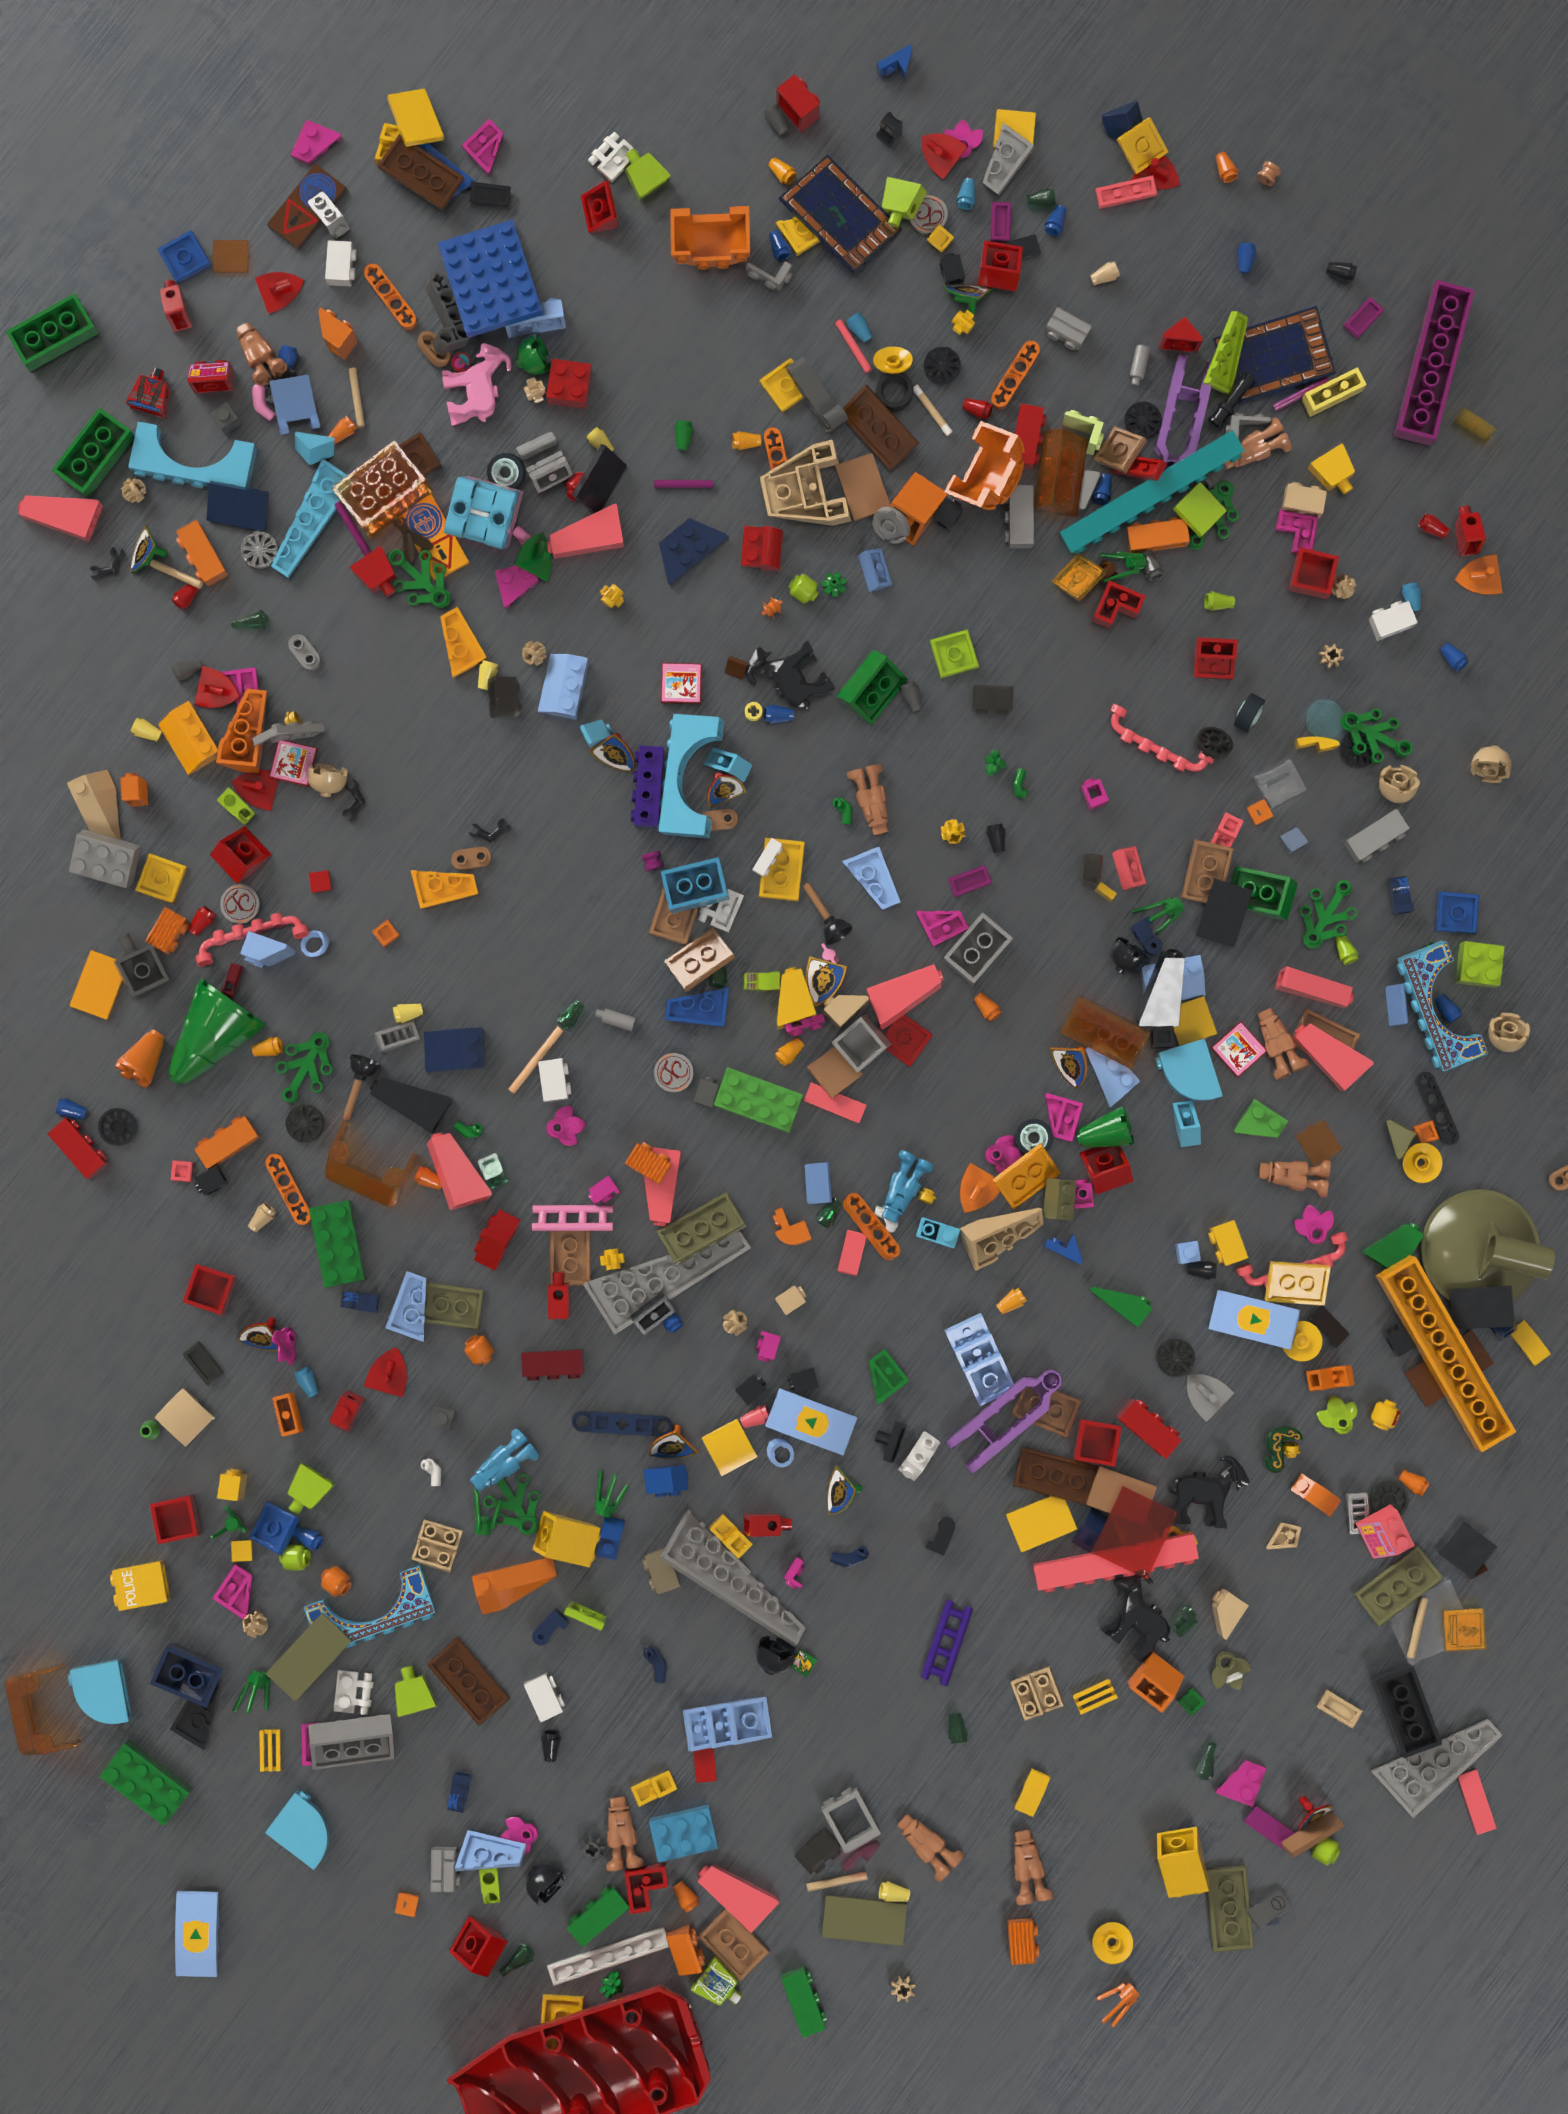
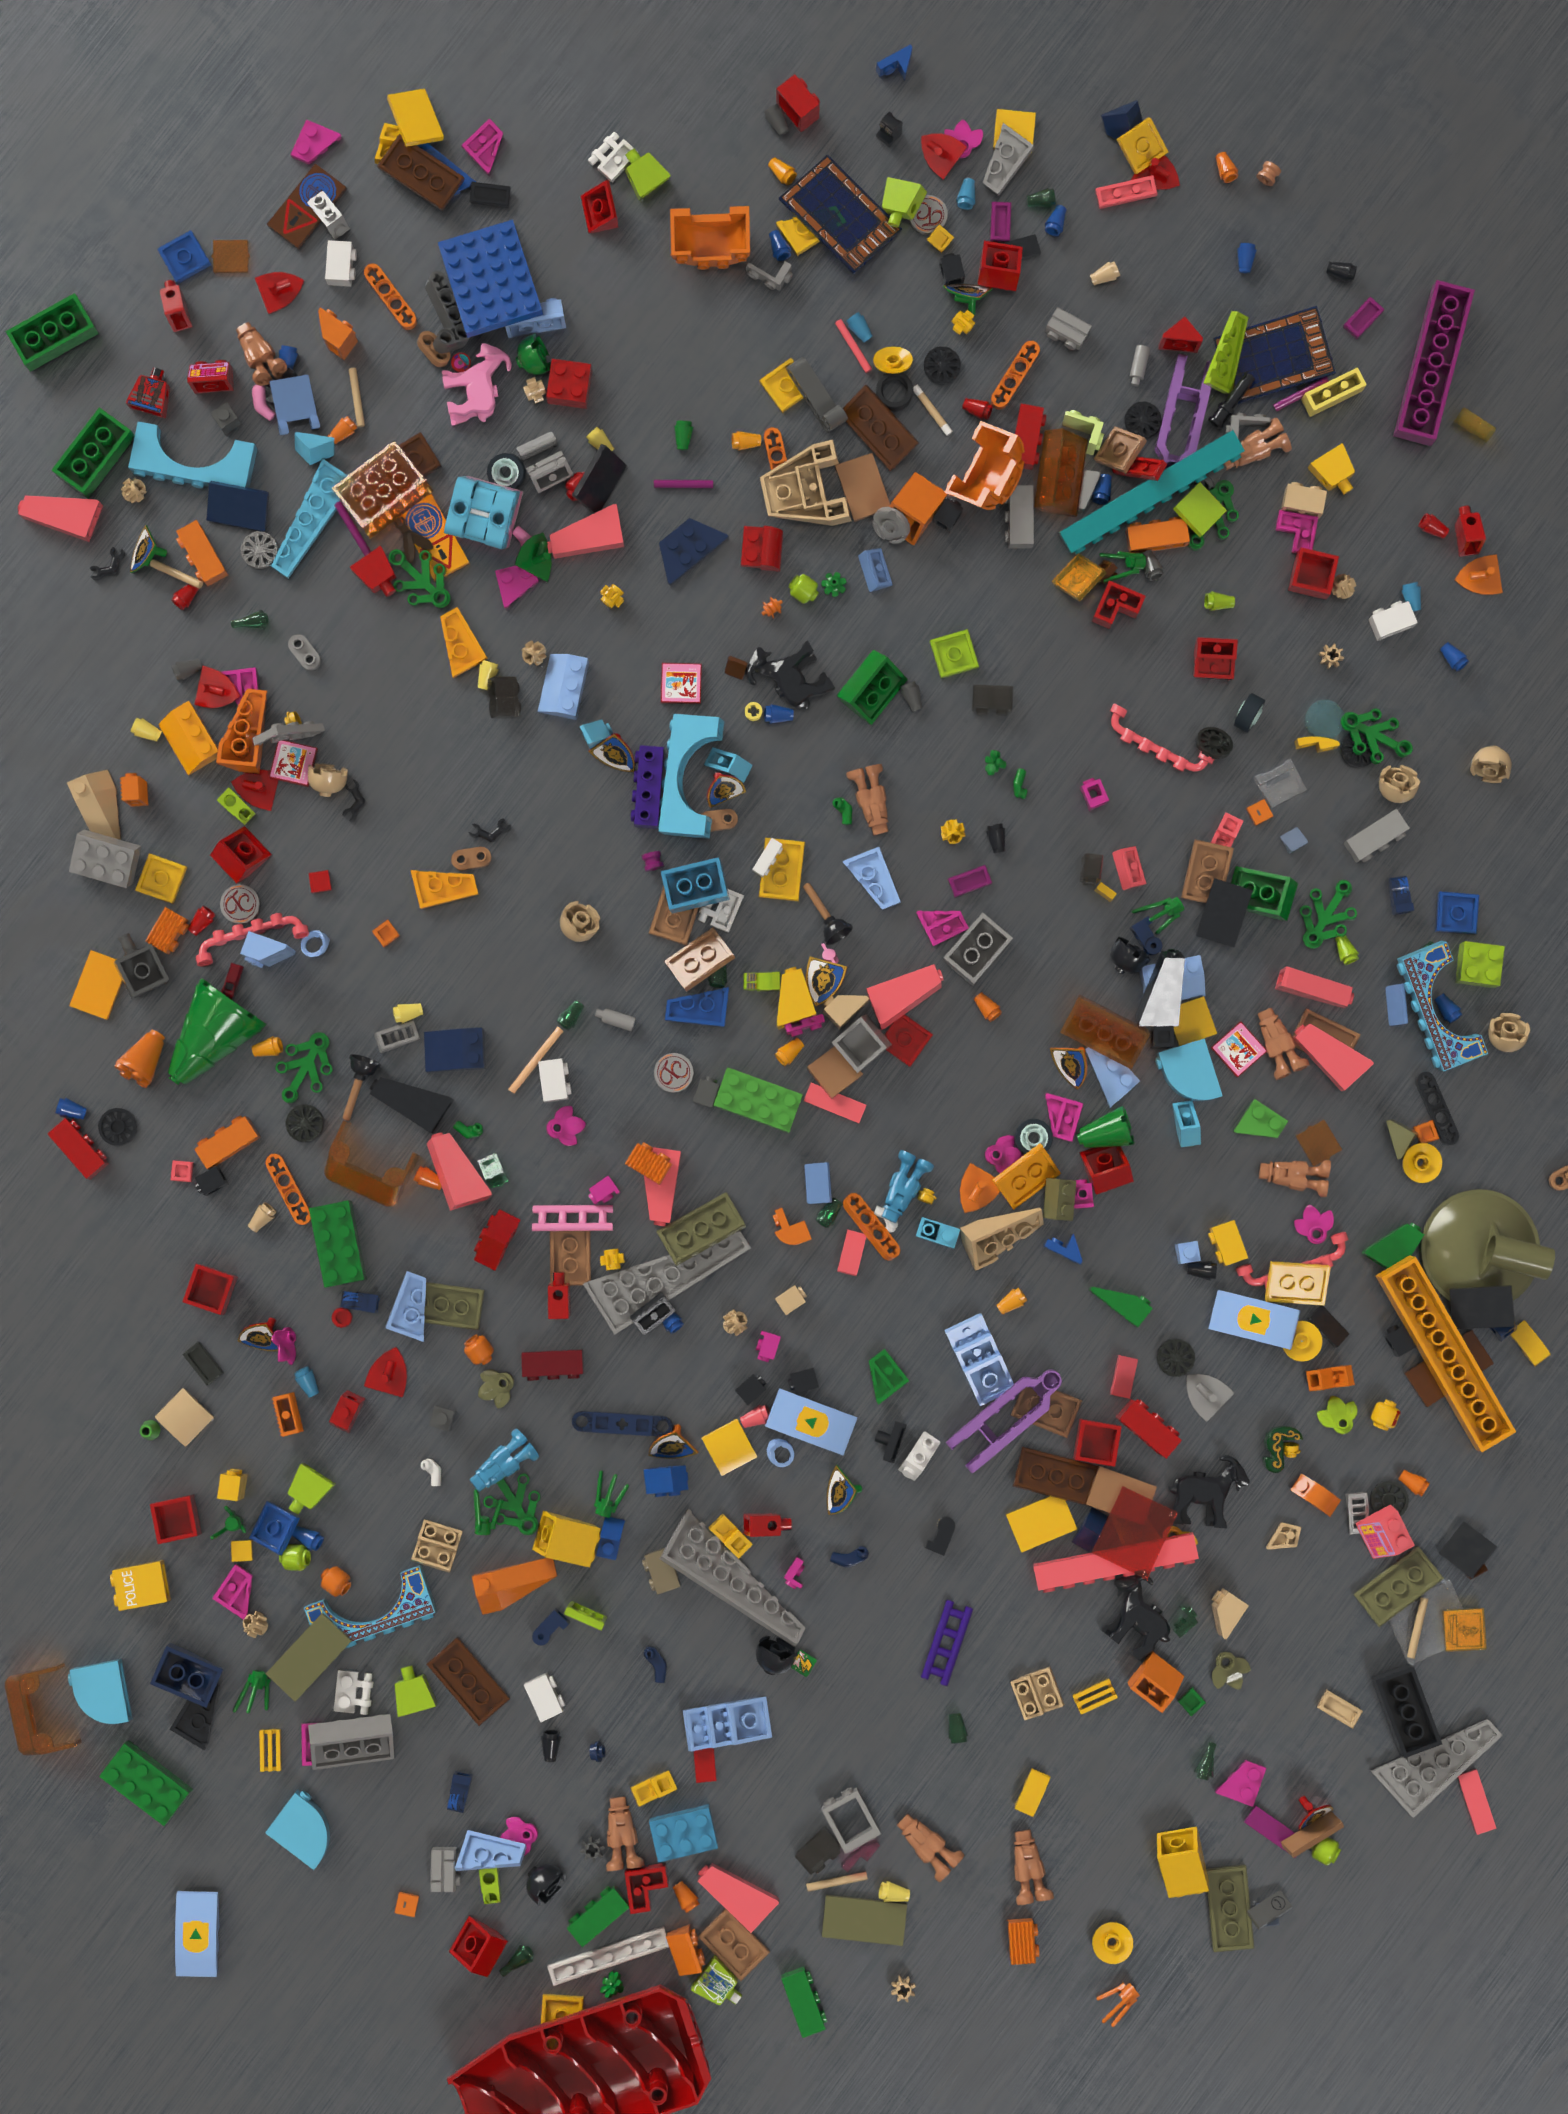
none -> red tile [332,1307,353,1328]
none -> olive plate [478,1369,514,1409]
none -> tan cylinder [559,901,600,942]
none -> dark blue plate [589,1741,606,1762]
none -> coral slope [1110,1355,1138,1399]

